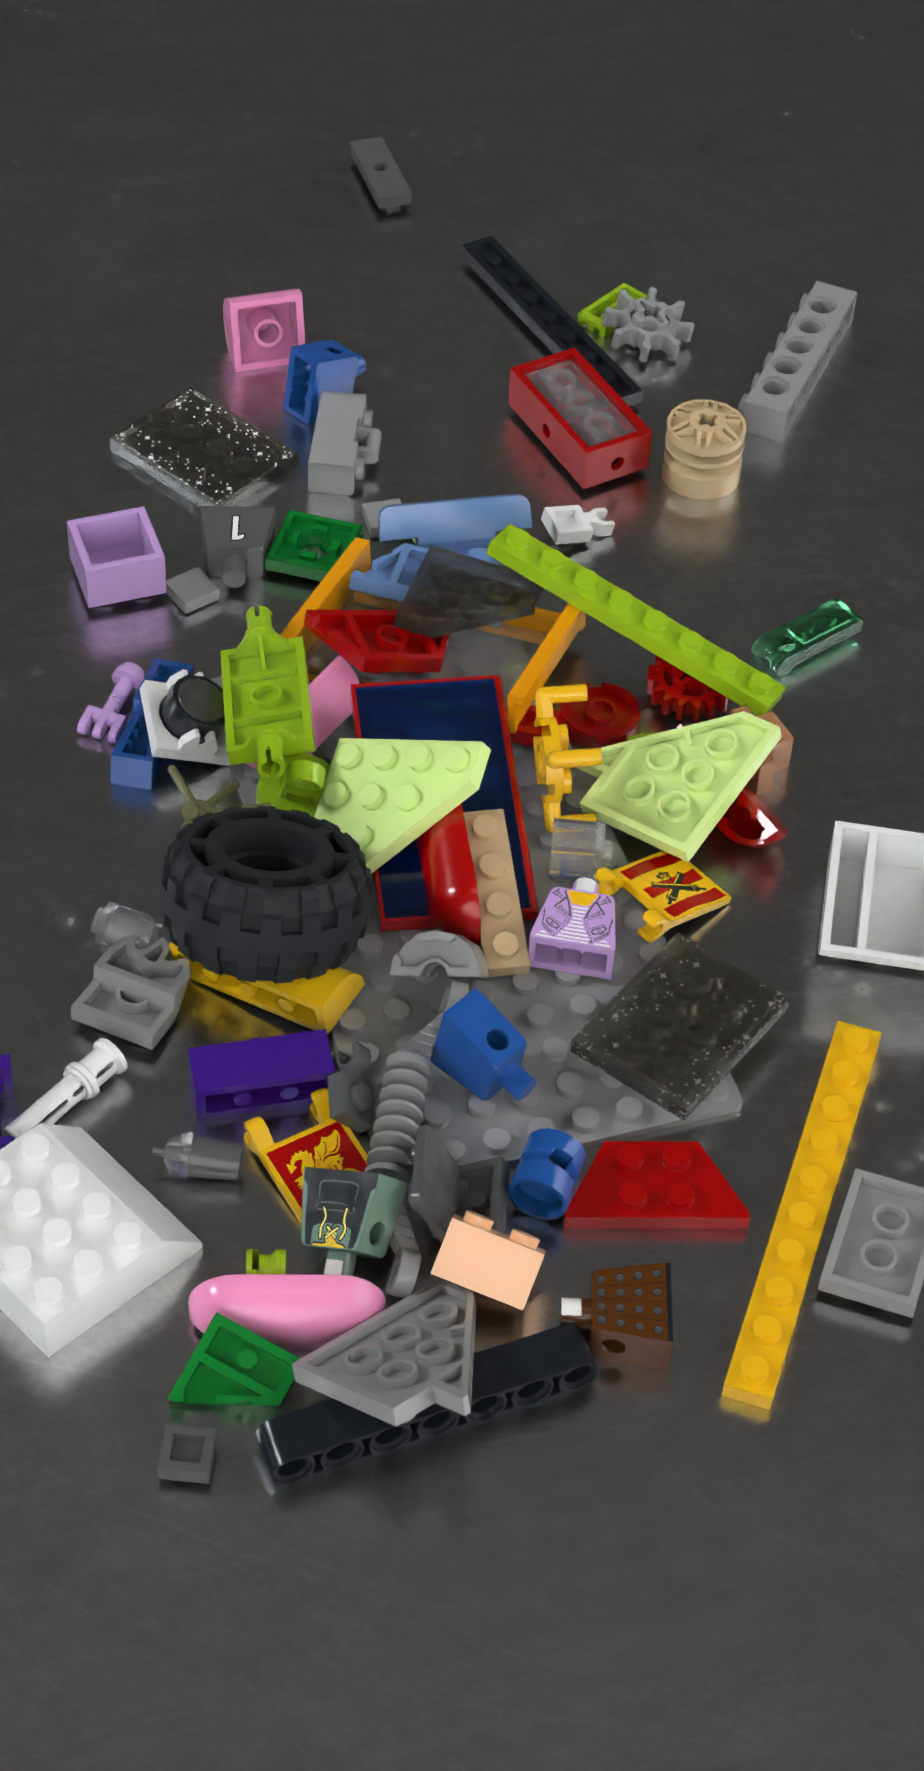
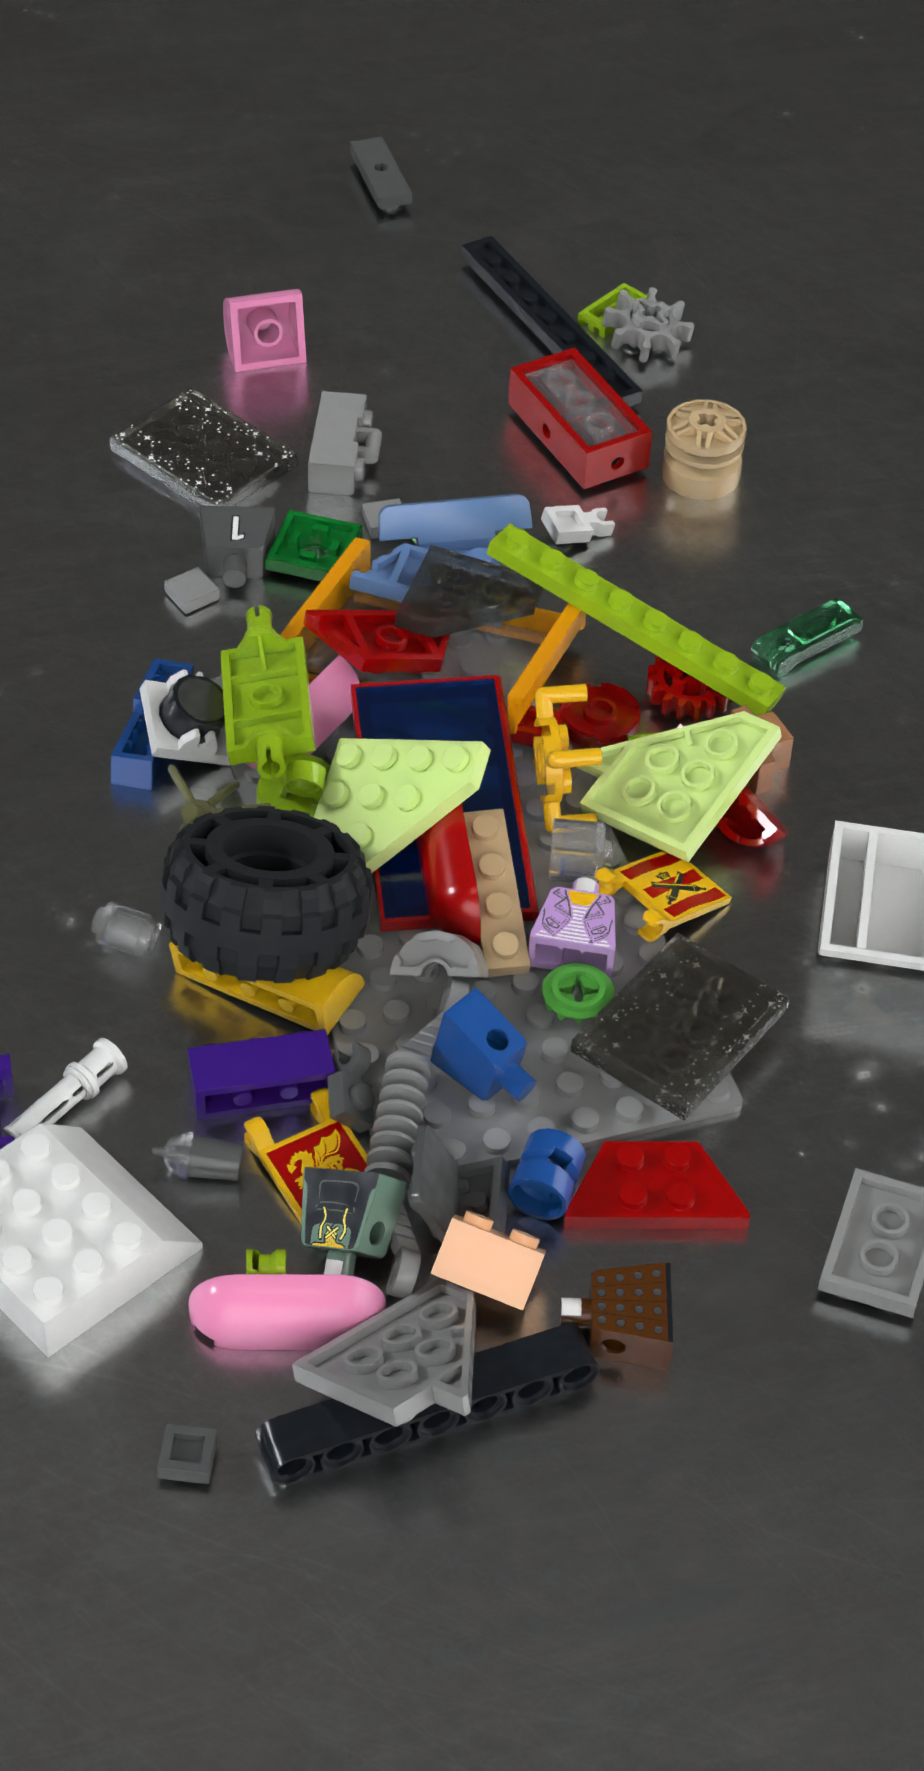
lavender piece [67,506,167,608] -> none
light grey plate [71,935,191,1050] -> none
lavender hinge [77,662,145,744] -> none
green wing [167,1312,300,1408] -> none
blue torso [283,340,366,426] -> none
yellow plate [722,1021,882,1410] -> none
light grey brick [738,281,857,443] -> none
none -> bright green gear [541,963,615,1025]

